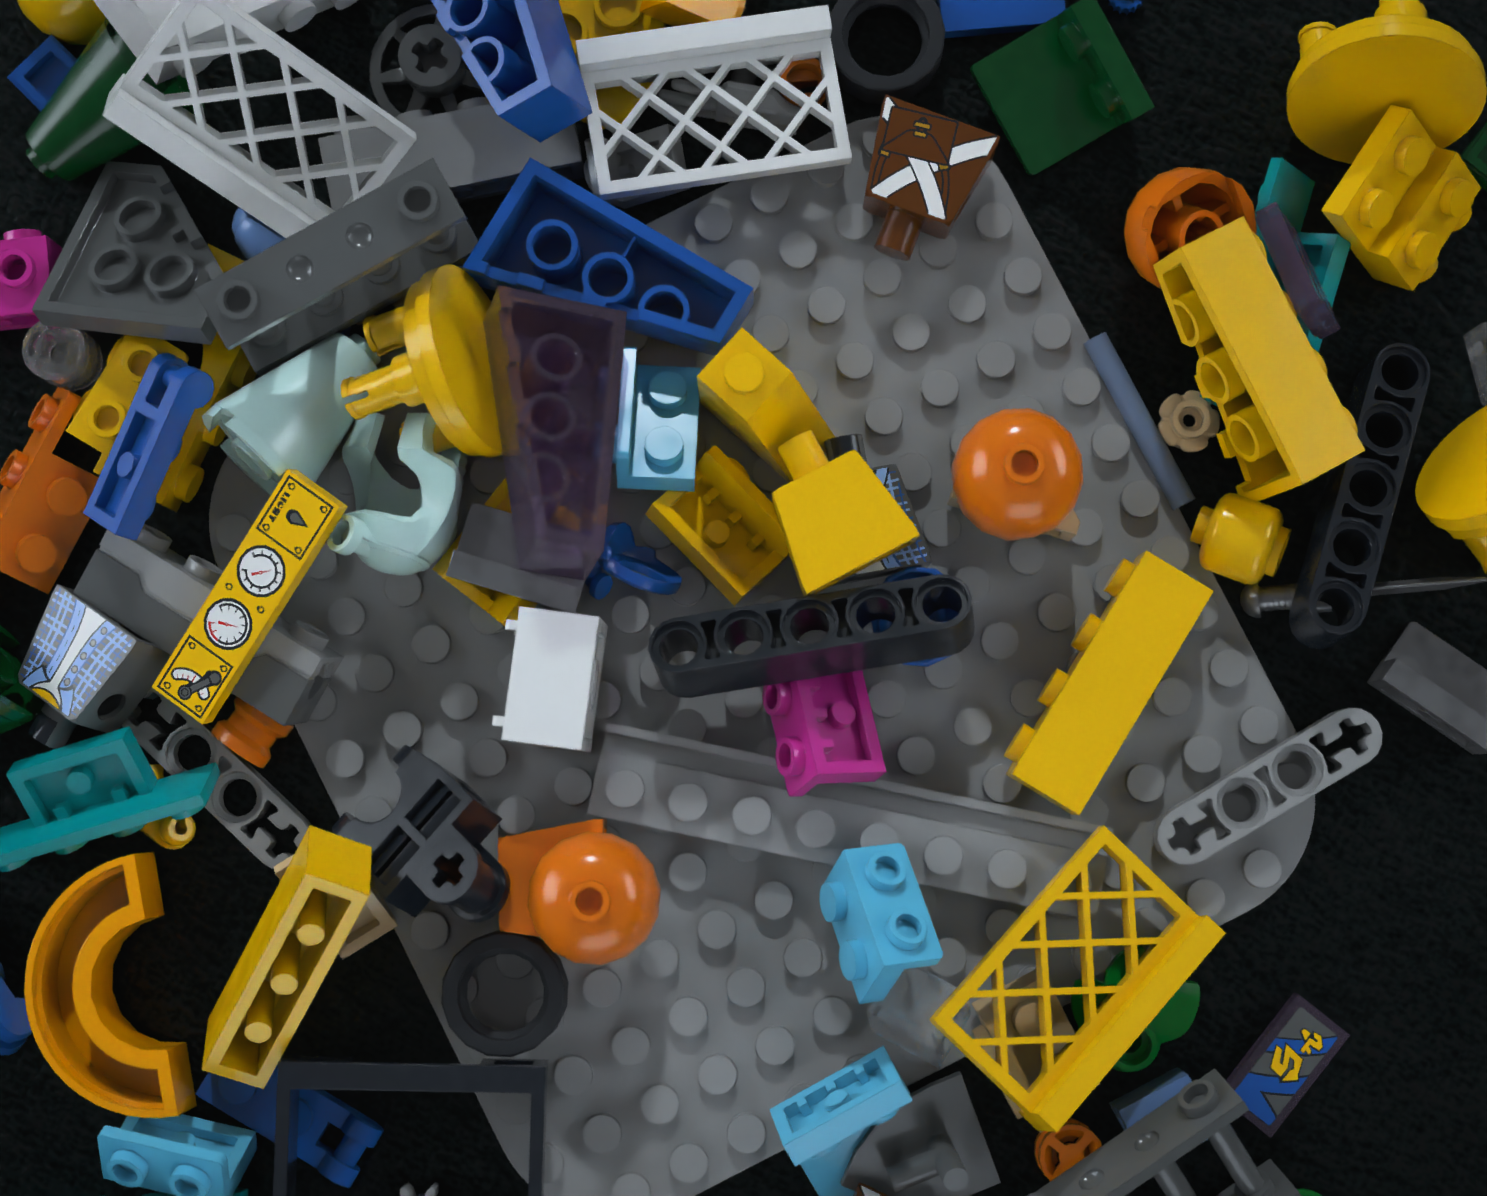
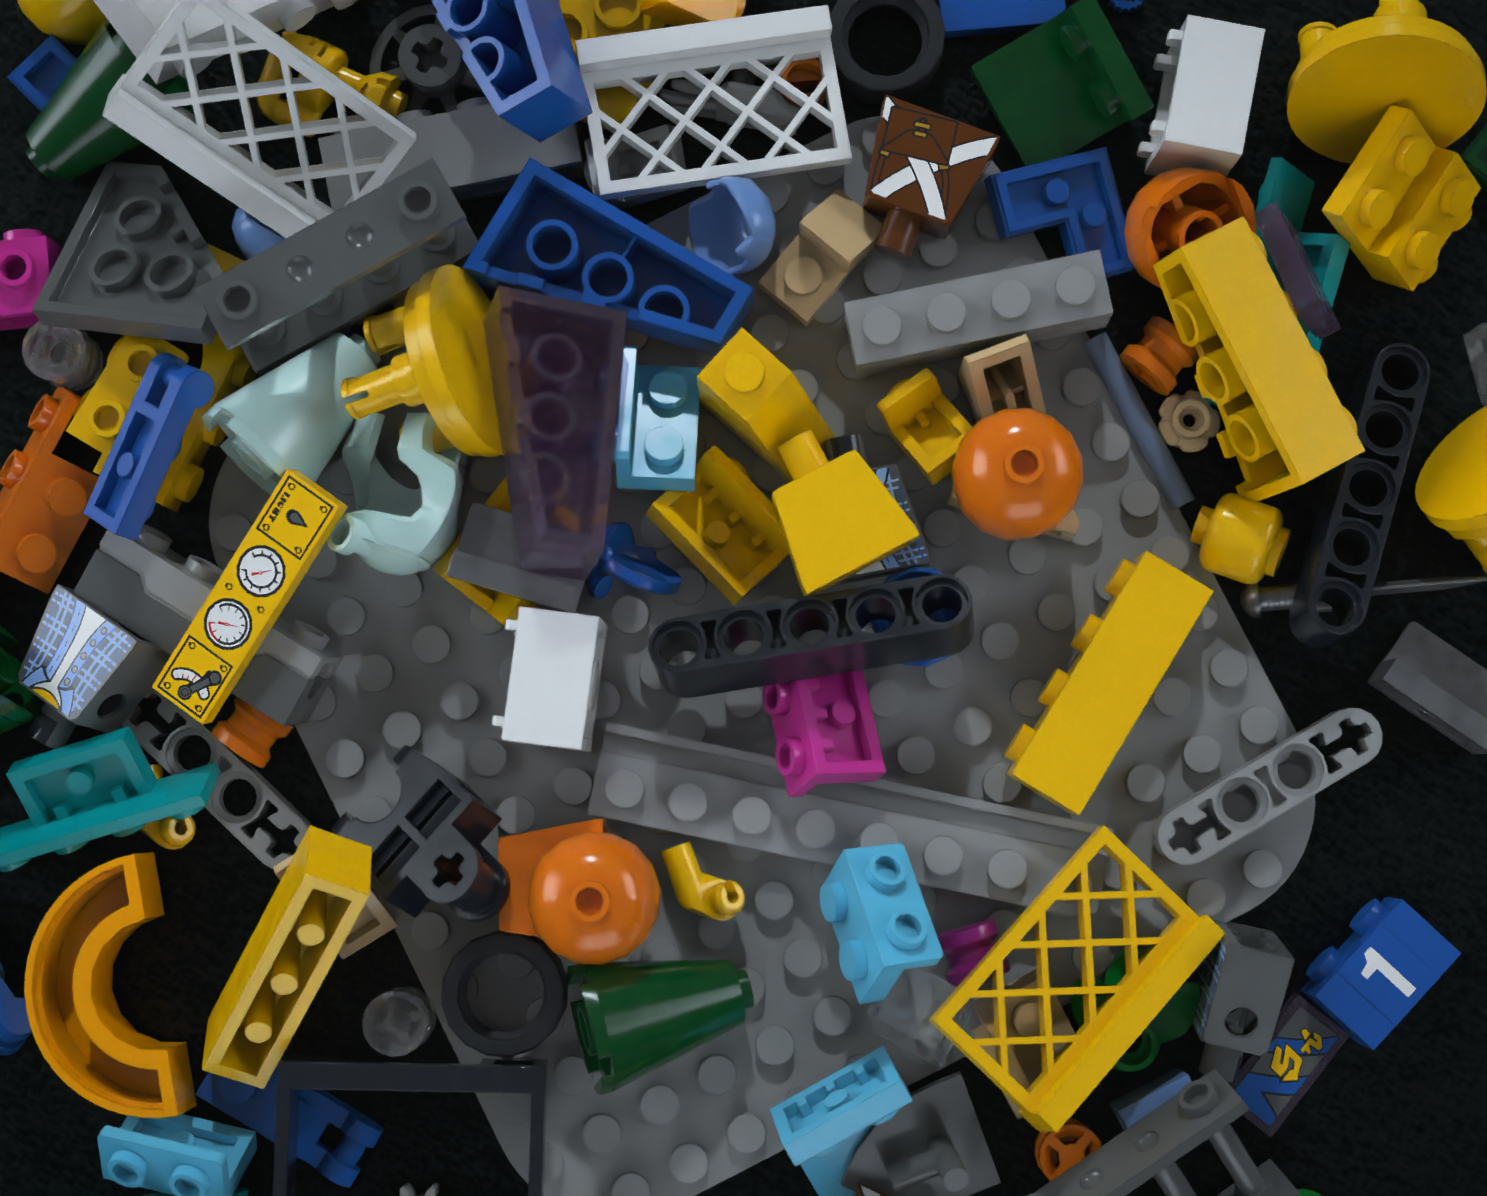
none -> yellow piece [255,30,408,138]
none -> clear wheel [362,986,436,1057]
none -> dark green cone [567,959,754,1095]
none -> yellow arm [660,841,745,921]
none -> medium blue hair [688,176,776,276]
none -> tan slope [758,189,882,326]
none -> light grey brick [844,250,1113,378]
none -> yellow bracket [877,368,972,485]
none -> magenta wheel [937,919,1011,989]
none -> tan slope [957,334,1046,423]
none -> blue tile [984,147,1136,278]
none -> orange wheel [1119,316,1199,396]
none -> white container [1137,14,1265,177]
none -> dark grey torso [1192,919,1295,1082]
none -> blue brick [1300,897,1461,1050]

